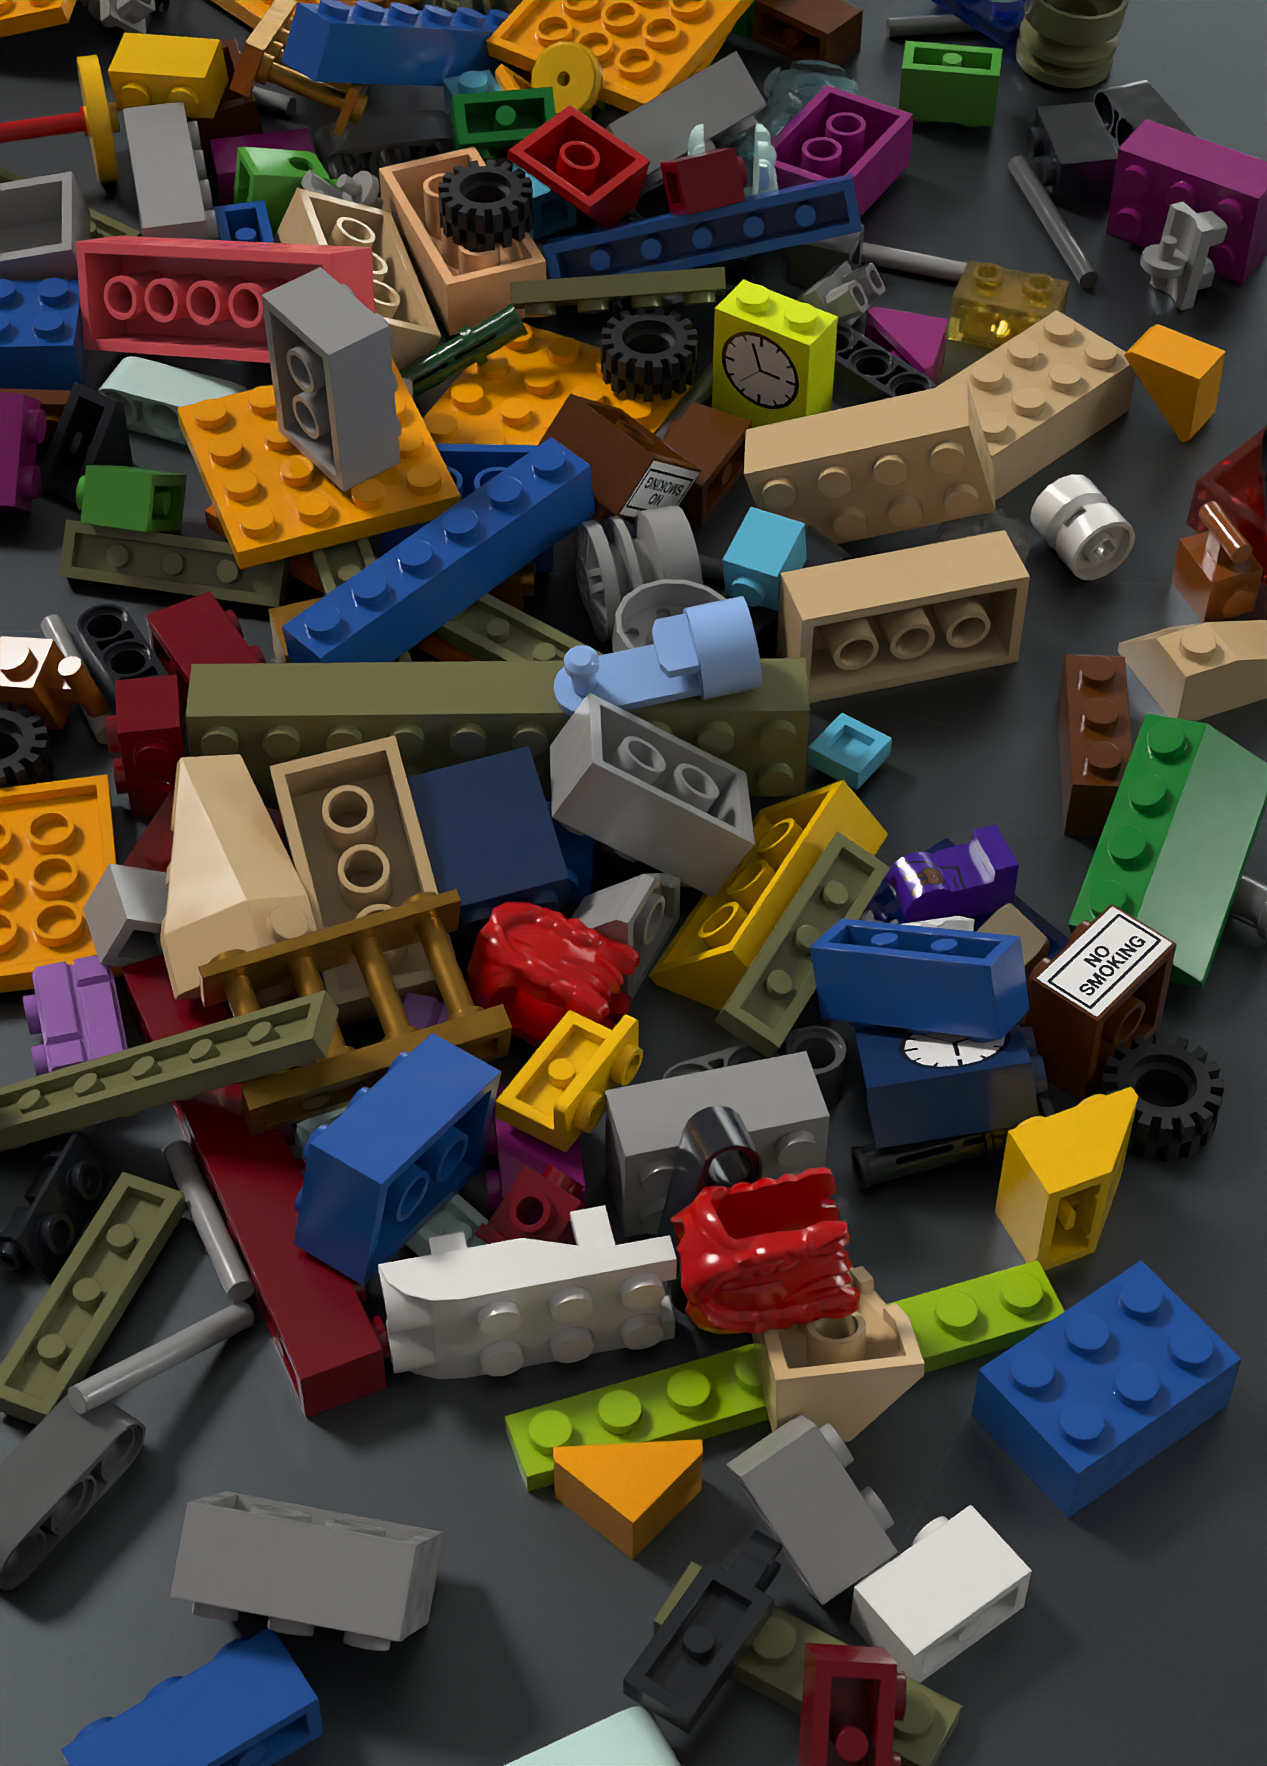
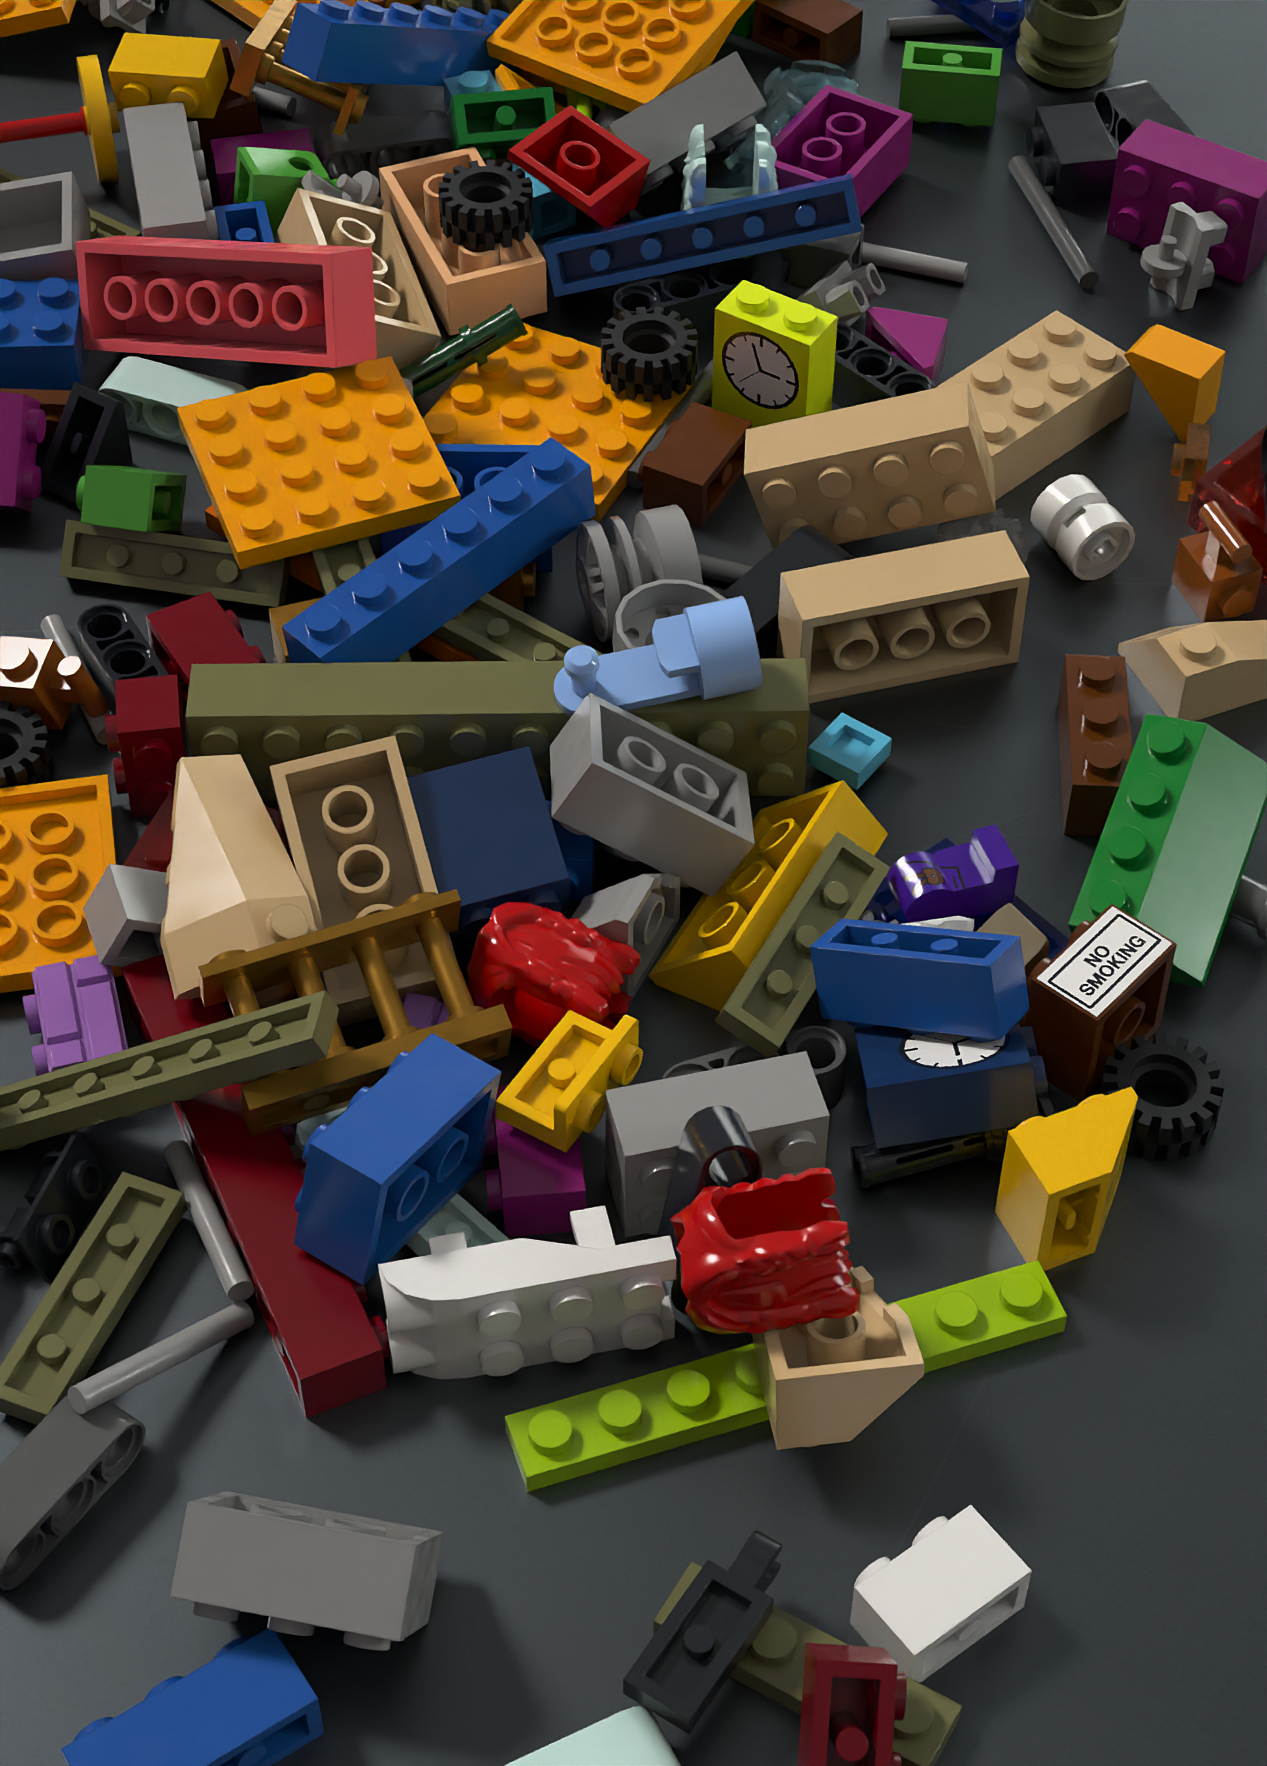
light grey brick [261,267,402,492] -> none
dark red brick [474,1164,591,1245] -> none
olive plate [510,267,726,317] -> none
yellow piece [531,41,603,115] -> none
reddish brown brick [537,394,702,525] -> none
light orange slope [553,1439,703,1560] -> none
dark red brick [660,148,748,215] -> none
medium azure brick [722,507,807,612] -> none
light grey brick [726,1414,898,1605] -> none
clear yellow brick [948,260,1070,349] -> none
blue brick [971,1260,1241,1519] -> none
none -> clear orange plate [1169,422,1211,502]

